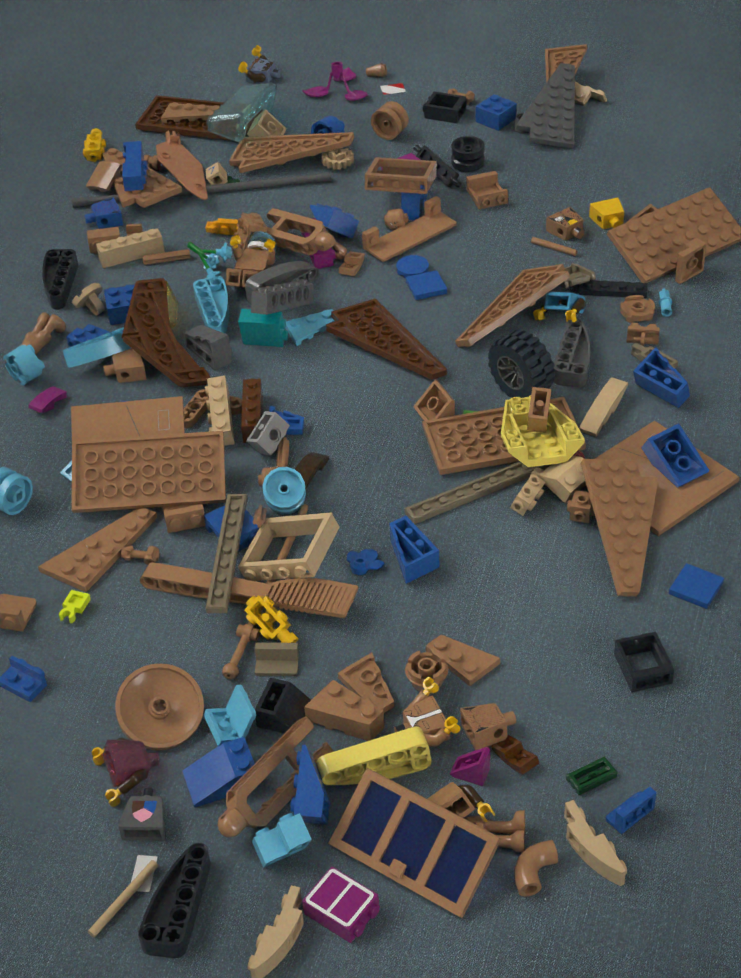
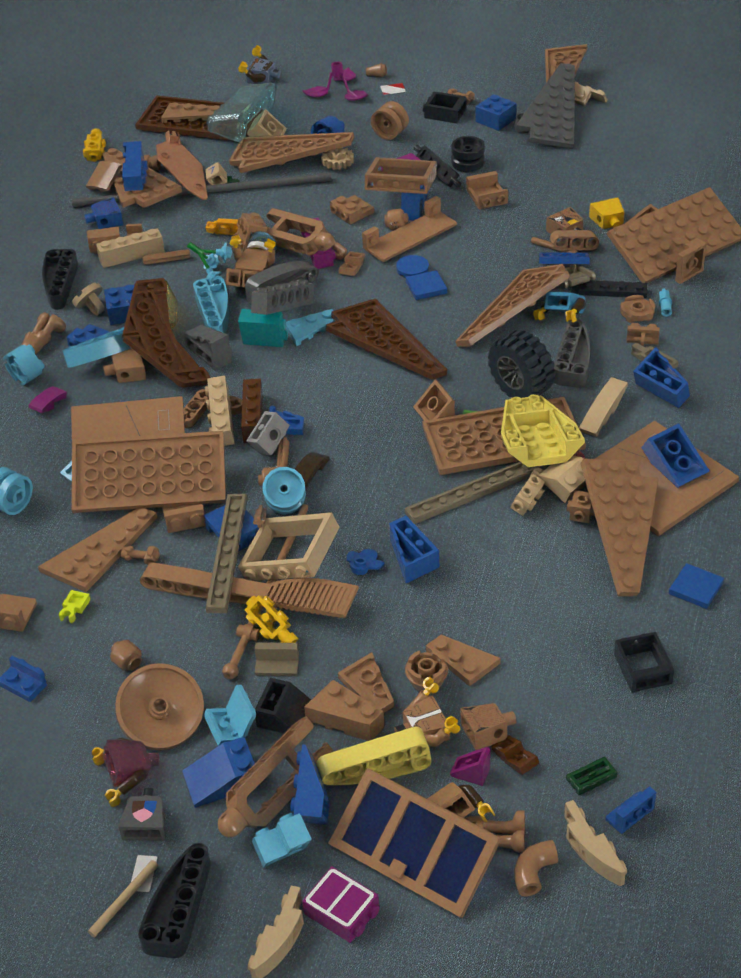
blue slope [310,203,359,239] -> none
medium nougat brick [527,387,551,433] -> none
none -> medium nougat head [110,640,142,671]
none -> medium nougat plate [330,195,375,225]
none -> blue tile [539,252,590,264]
none -> medium nougat beam [550,230,599,250]

